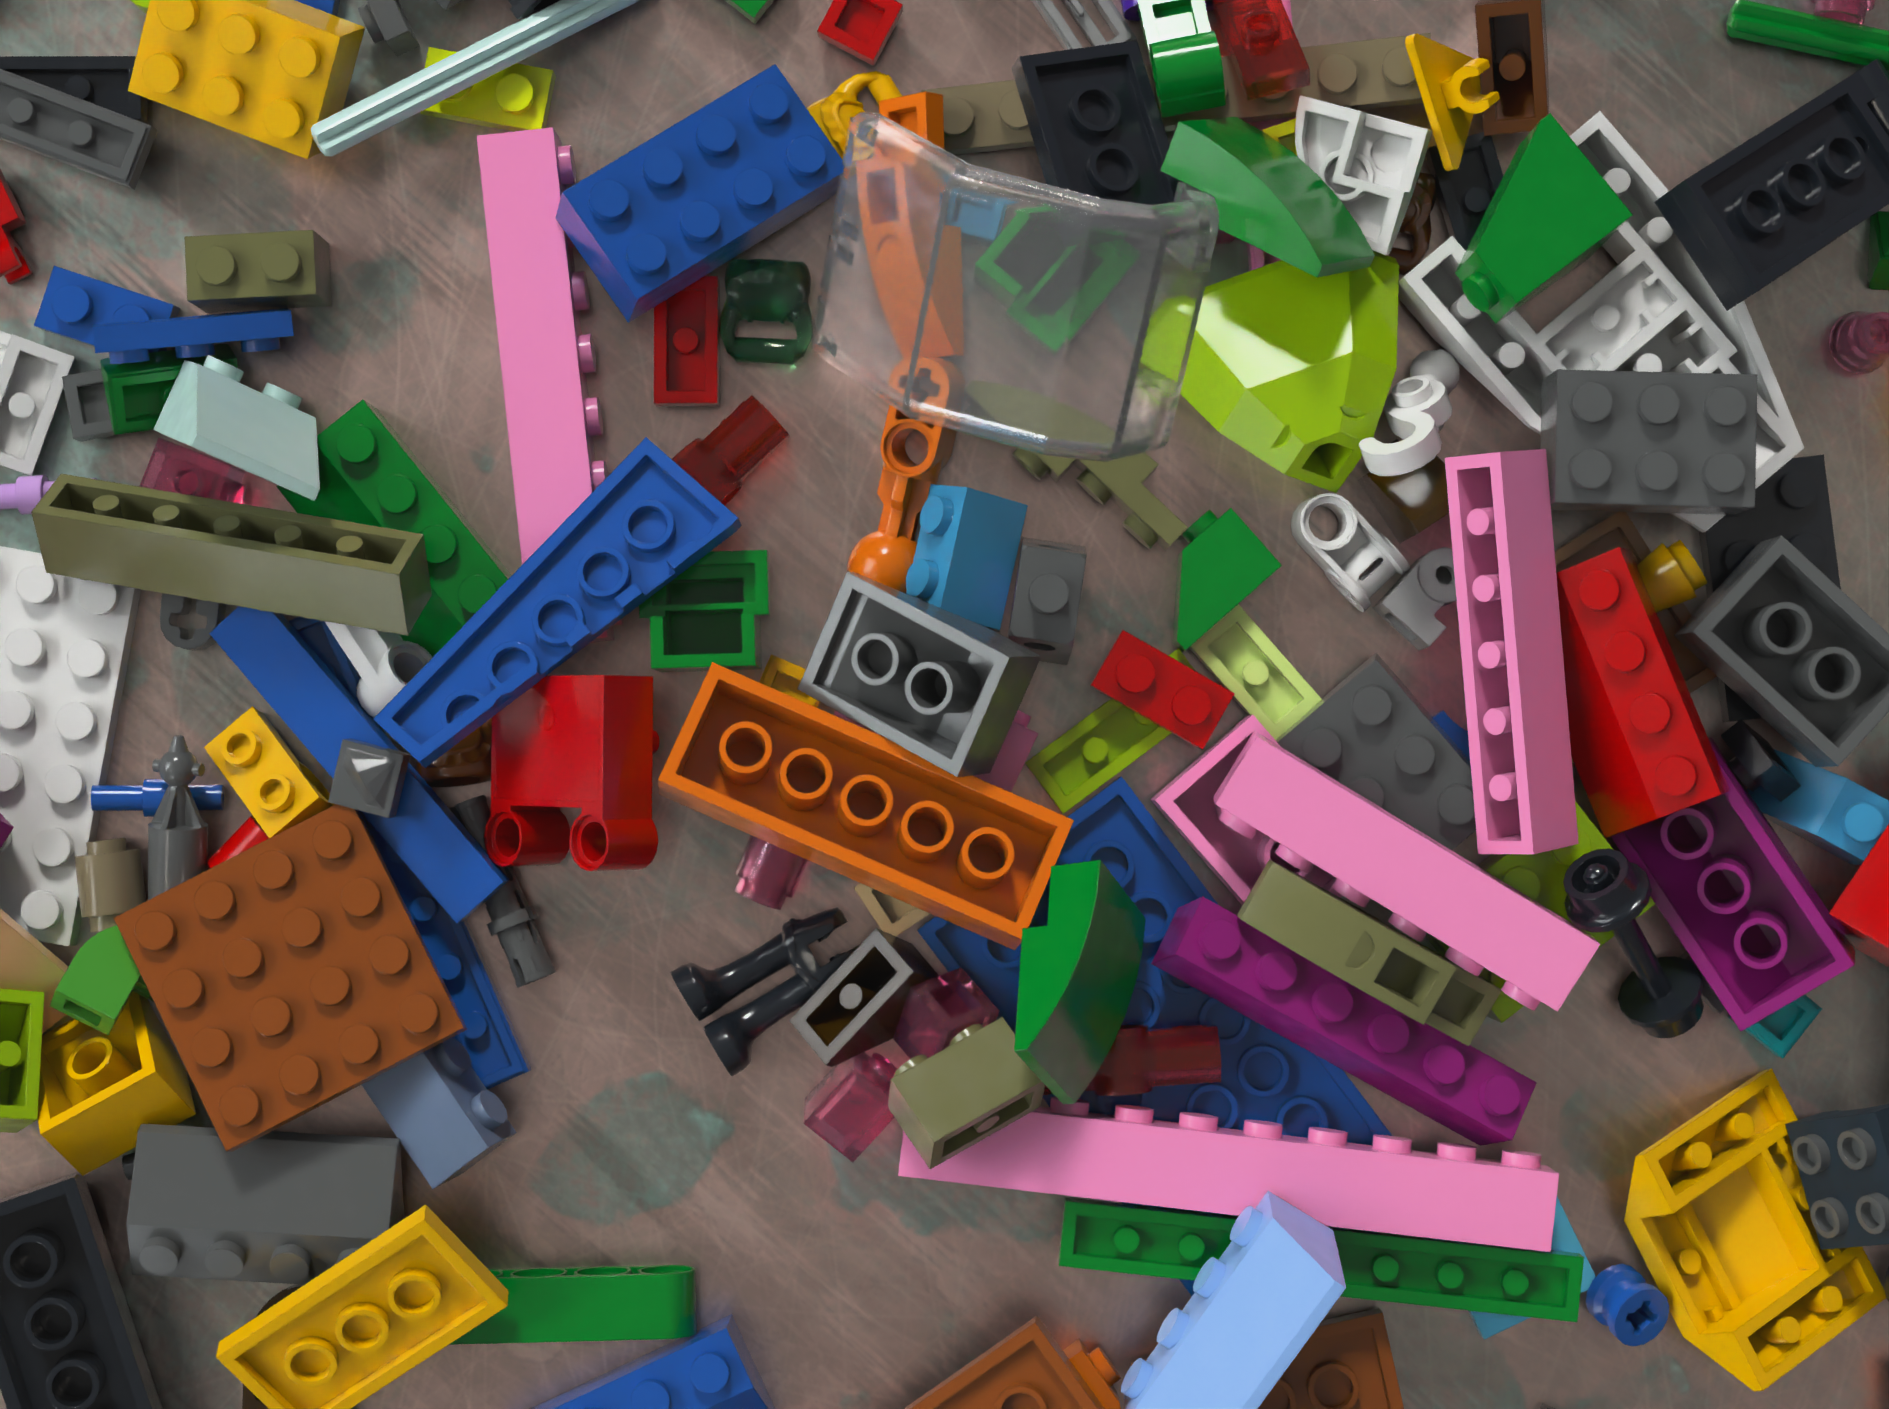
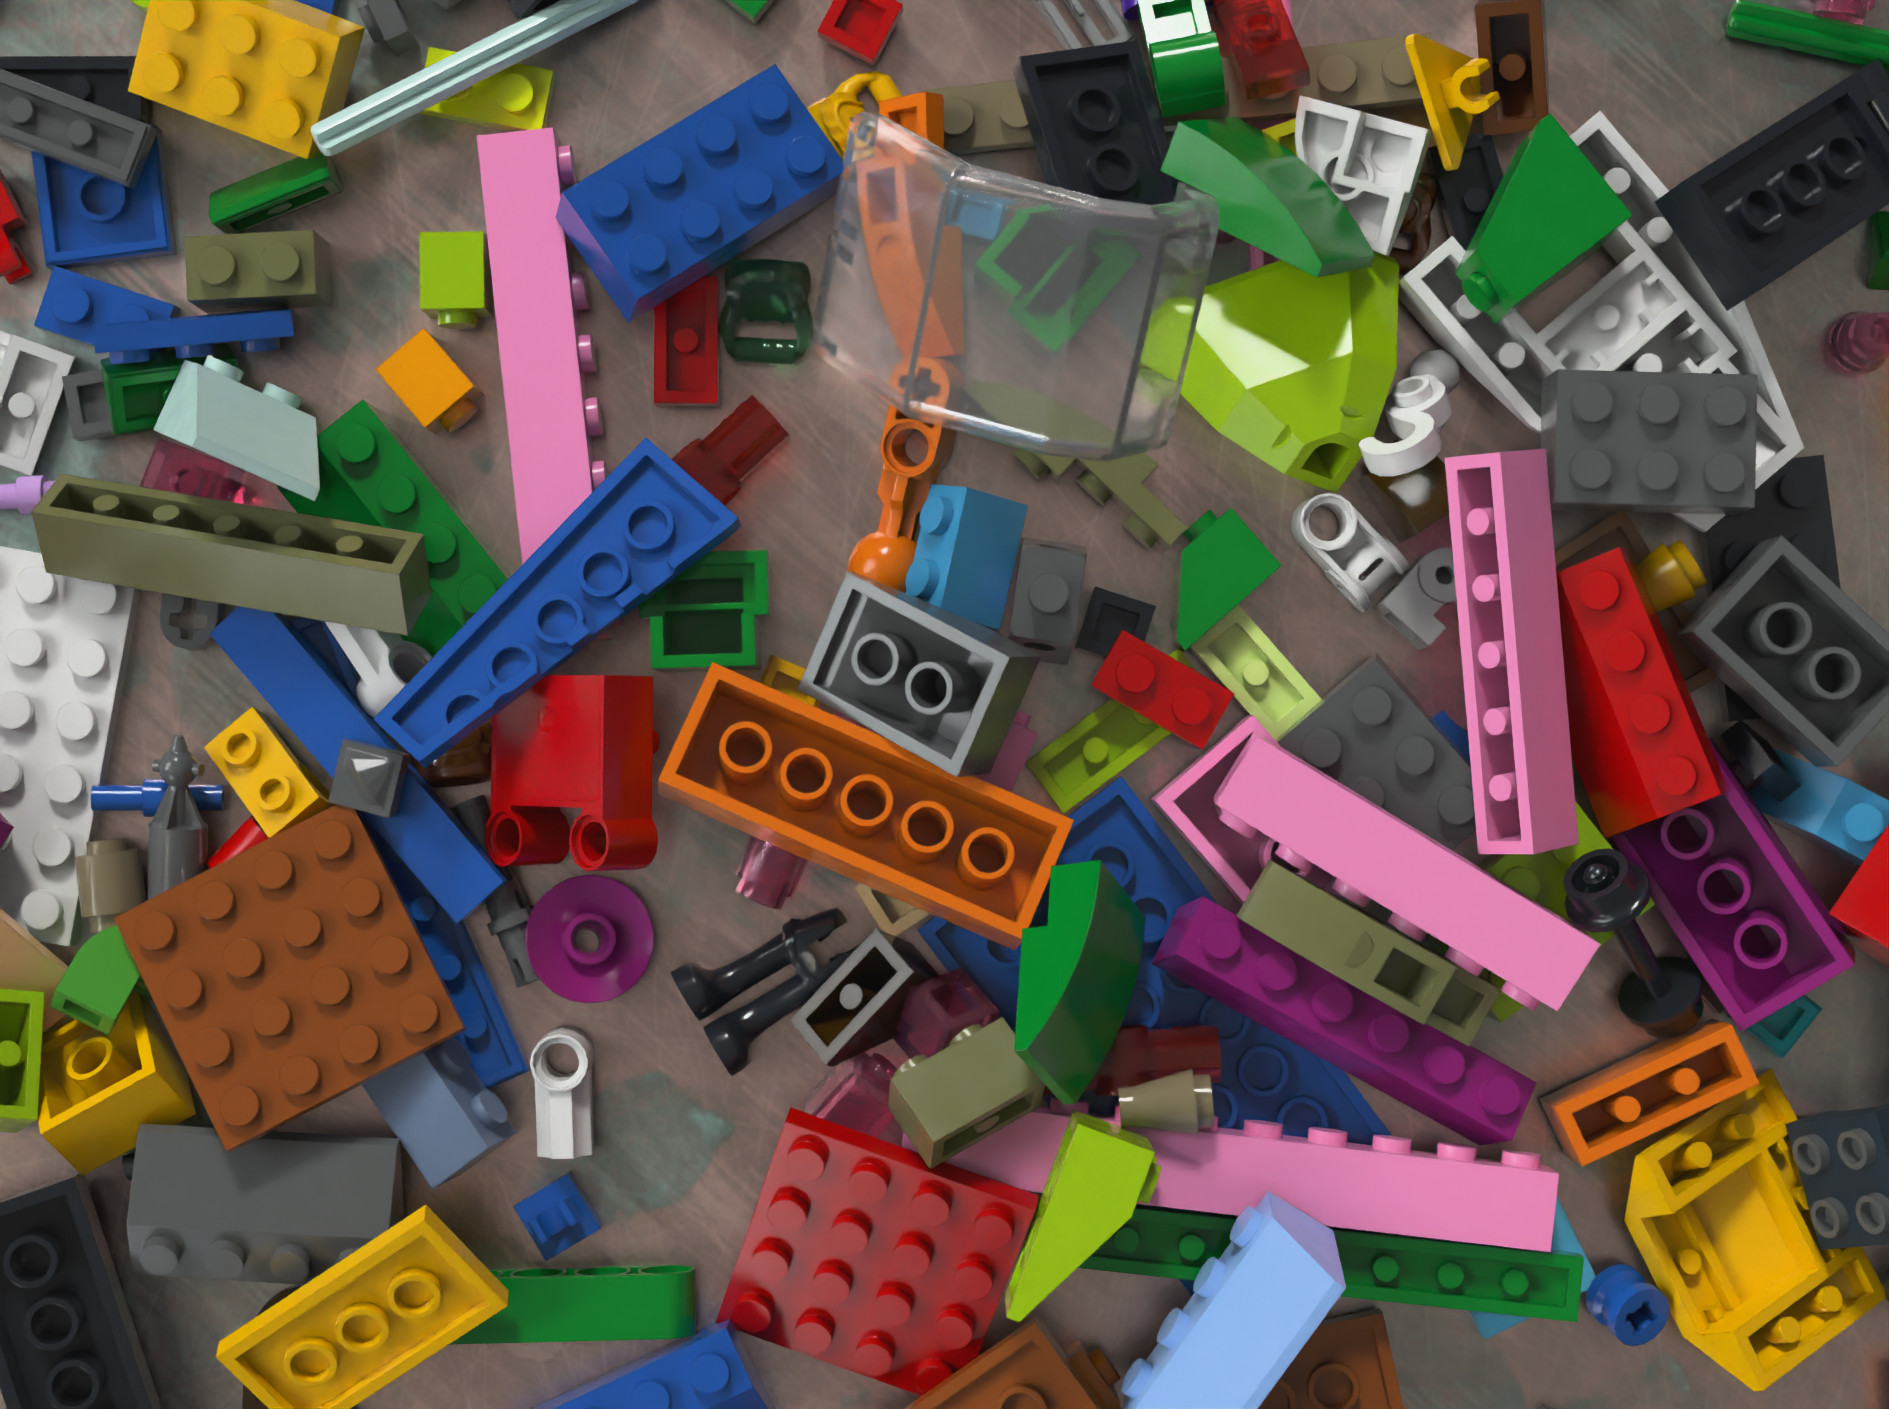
none -> blue tile [31,125,177,270]
none -> green slope [208,152,344,234]
none -> light orange brick [375,328,484,435]
none -> lime brick [419,231,494,329]
none -> blue tile [513,1171,603,1261]
none -> magenta dish [525,875,654,1003]
none -> white piece [530,1025,595,1159]
none -> red plate [715,1107,1039,1396]
none -> lime slope [1005,1109,1161,1322]
none -> black plate [1075,586,1156,658]
none -> dark tan cone [1118,1069,1214,1135]
none -> orange brick [1540,1018,1760,1167]

